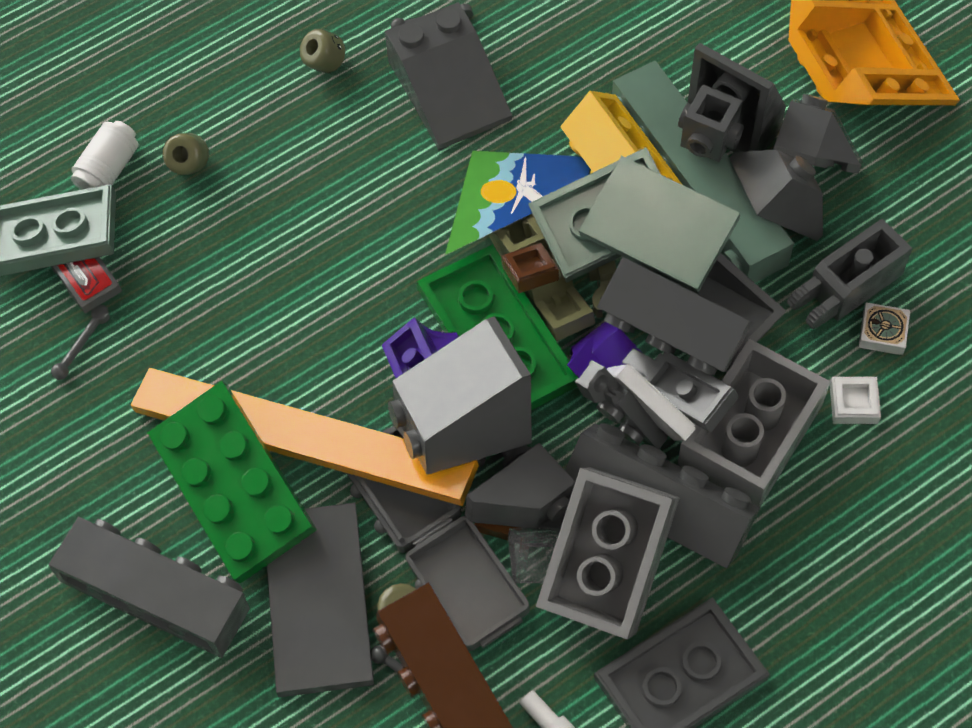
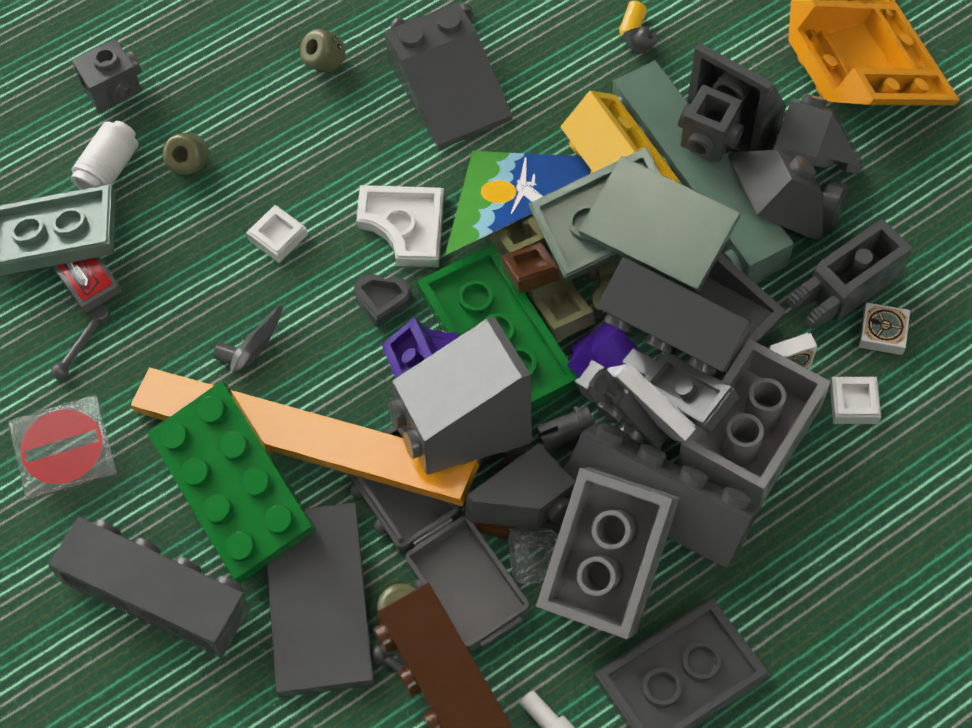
none -> piece [8,394,117,501]
none -> dark grey brick [72,39,142,113]
none -> dark grey bar [213,304,283,372]
none -> white tile [246,205,308,263]
none -> dark grey tile [354,274,411,328]
none -> white tile [356,185,444,268]
none -> dark grey pin [536,406,595,452]
none -> arm [619,1,657,54]
none -> white tile [769,333,817,368]
none -> dark grey tile [823,181,849,235]

